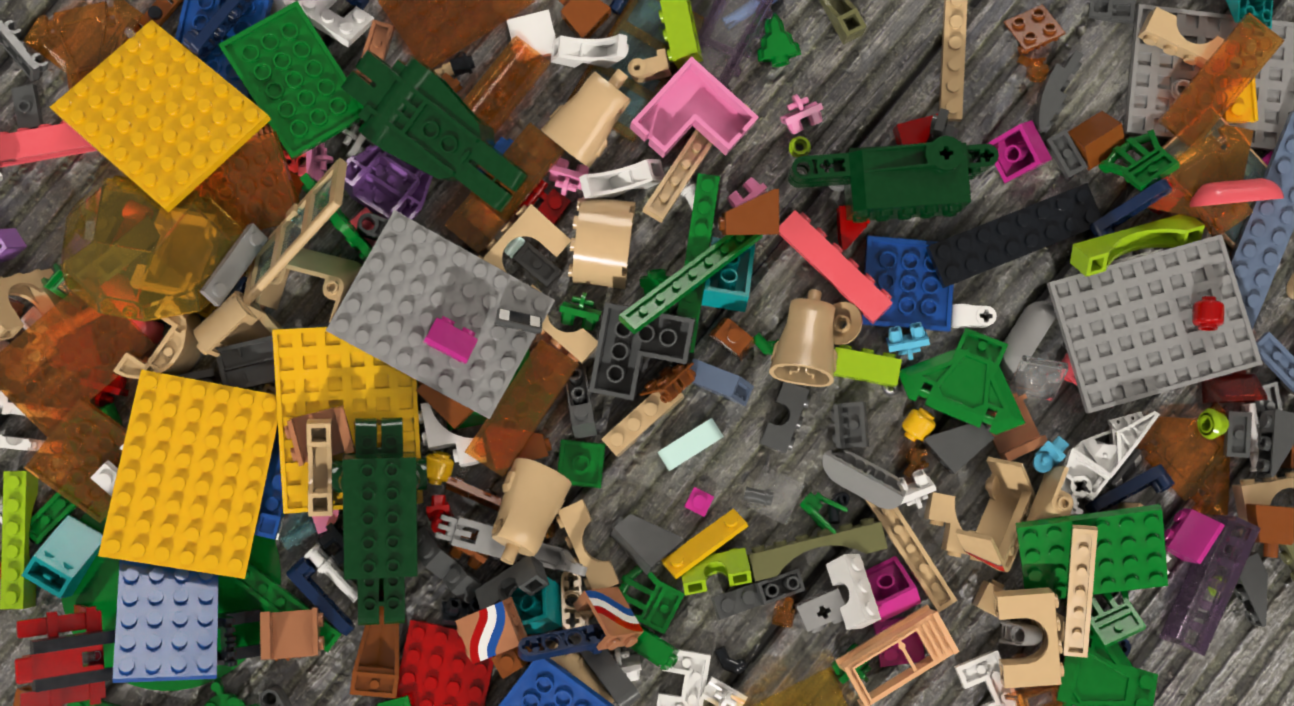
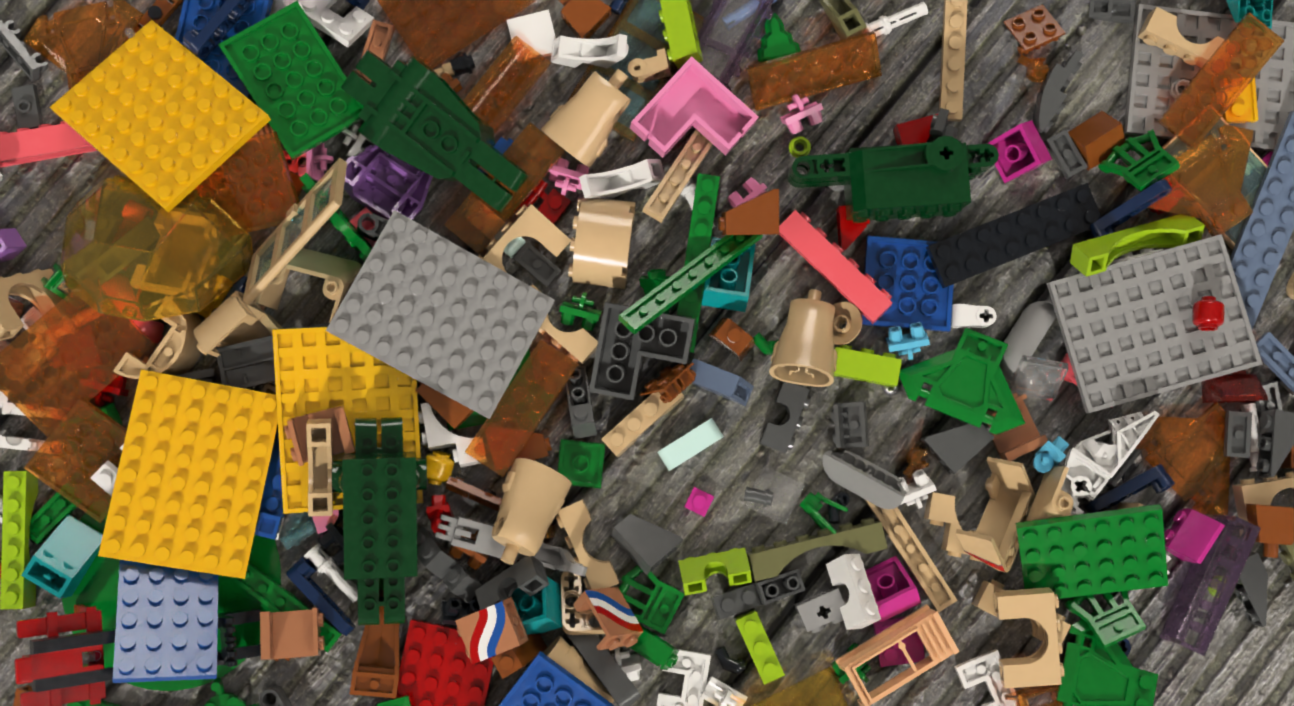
light grey plate [199,223,268,307] -> none
dark pink slope [423,316,478,364] -> none
slope [494,308,542,334] -> none
dark blue beam [518,624,606,662] -> none
yellow plate [662,508,748,579] -> none
clear orange piece [772,597,795,628] -> none
yellow head [902,407,936,442] -> none
light grey piece [999,619,1042,646] -> none
tan plate [1063,524,1098,658] -> none
coral brick [1190,178,1284,207] -> none
lime cone [1197,408,1229,439] -> none
none -> lime arch [734,609,785,685]
none -> clear orange plate [746,31,882,111]
none -> white pin [863,2,928,42]

